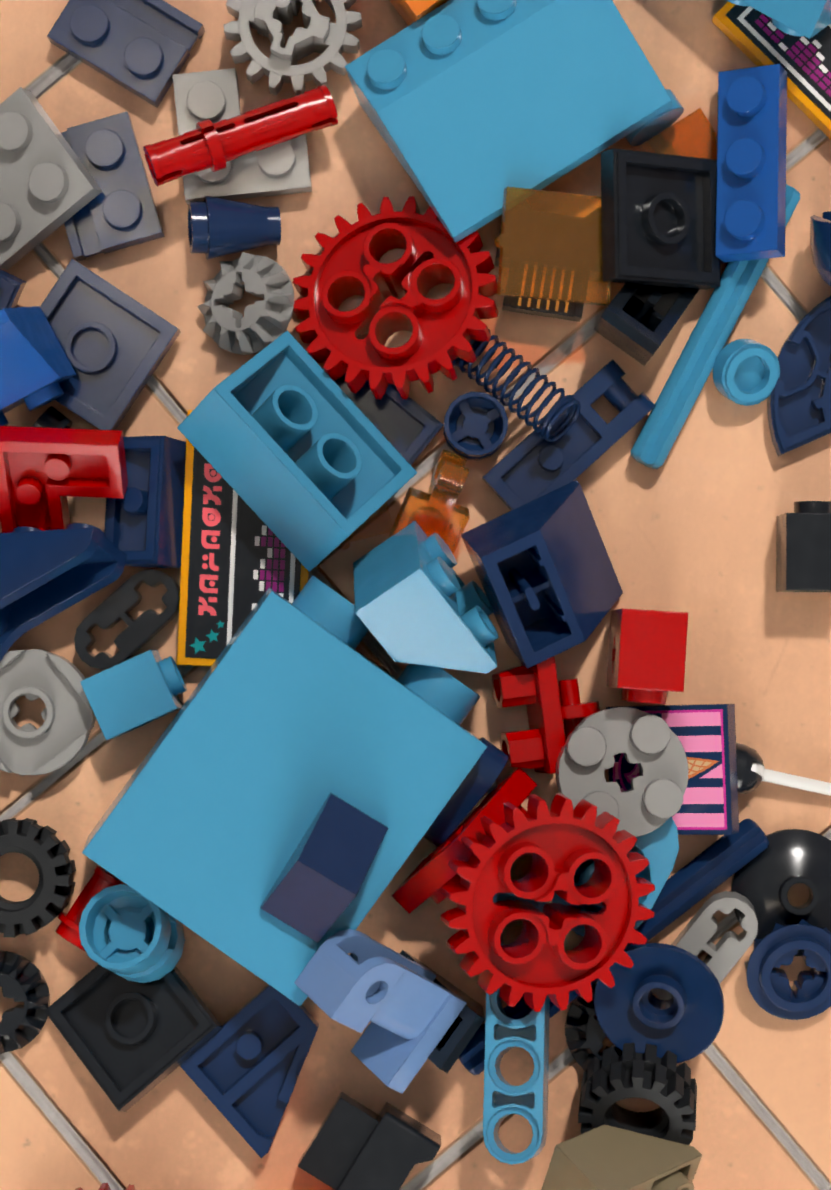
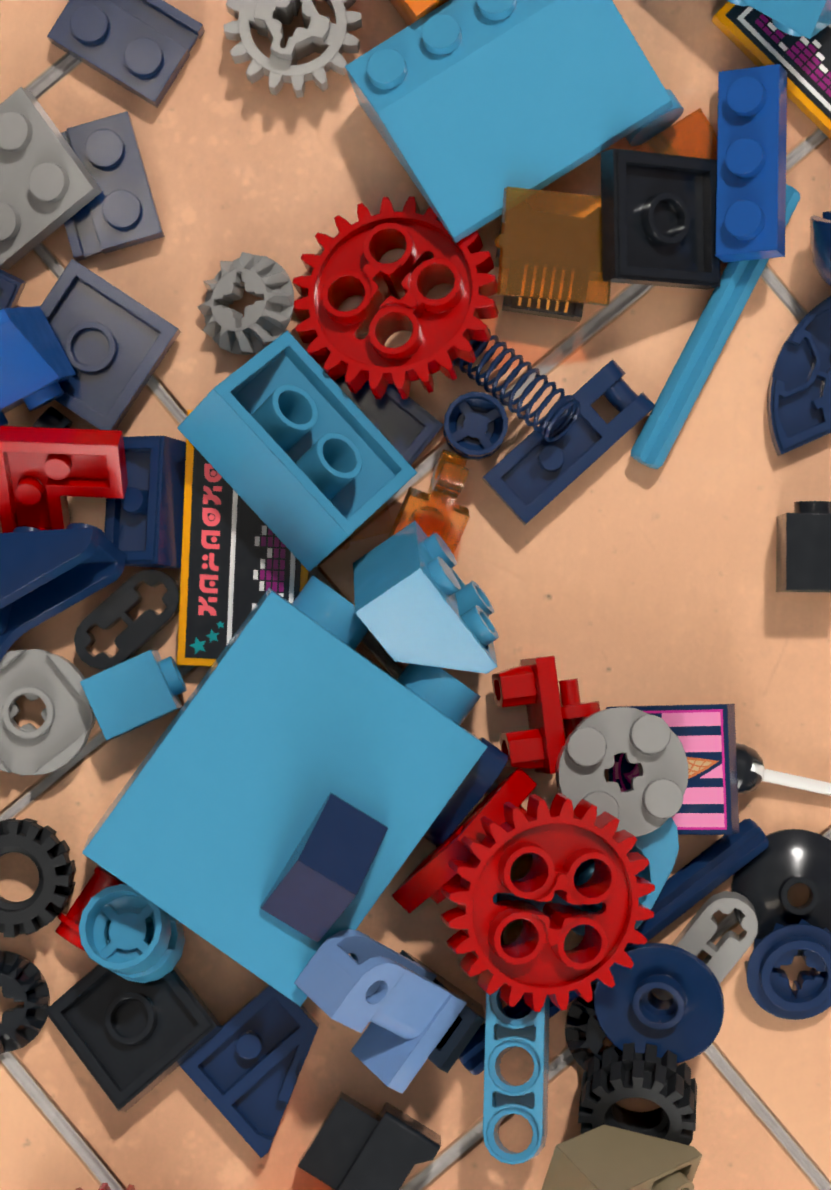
red pin [143,85,338,187] -> none
light grey plate [172,68,312,205] -> none
dark blue cone [188,196,281,260] -> none
dark blue slope [461,480,623,669] -> none
black slope [593,283,700,366] -> none
red brick [606,608,688,704] -> none
dark azure tile [713,339,780,406] -> none

